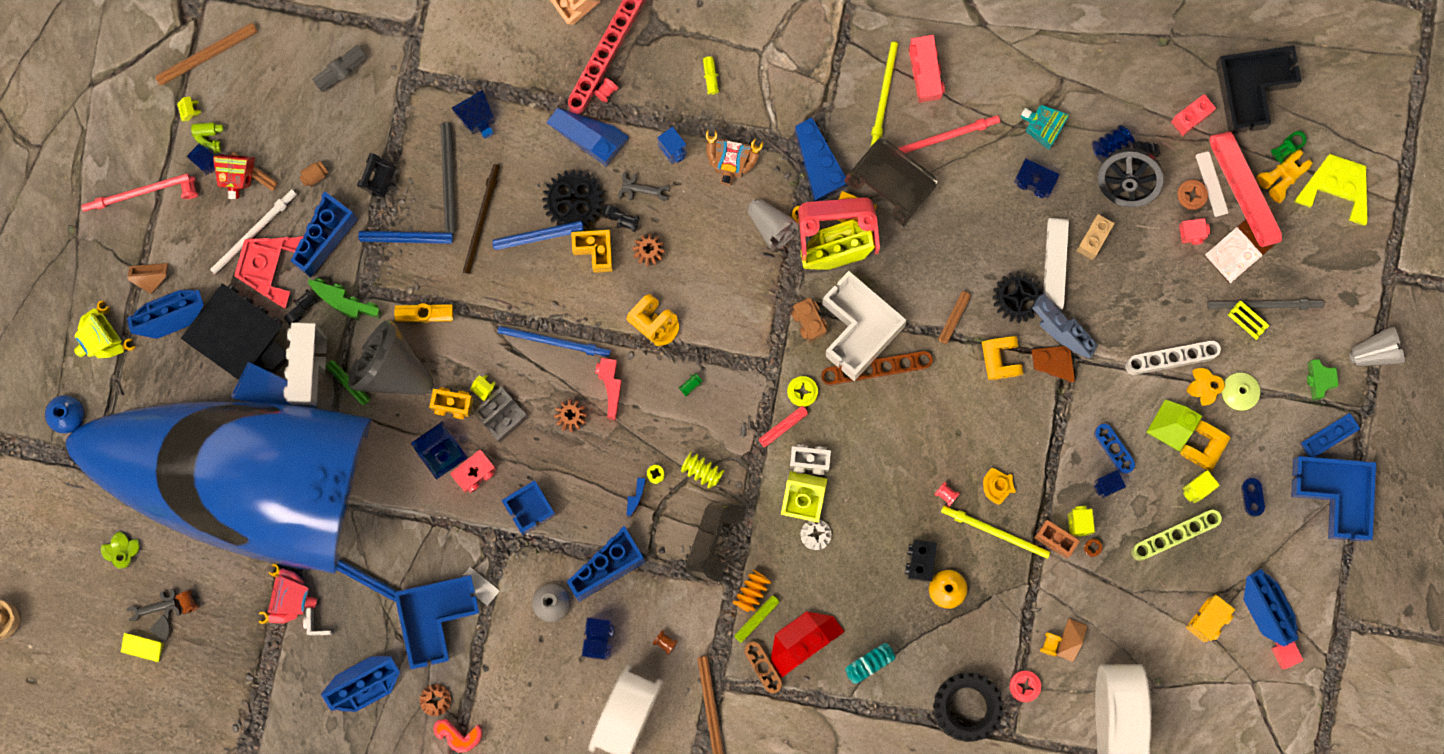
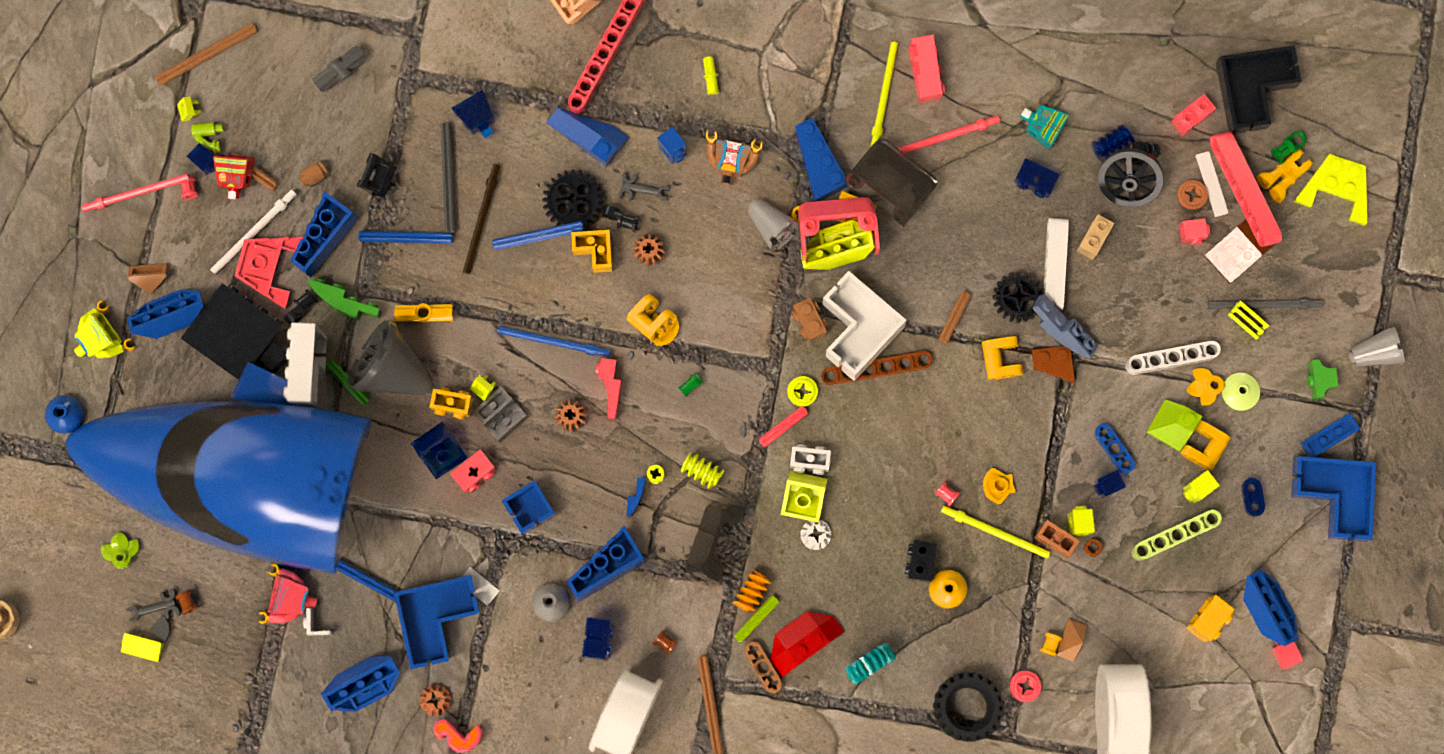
coral bush [593,78,618,103] -> none

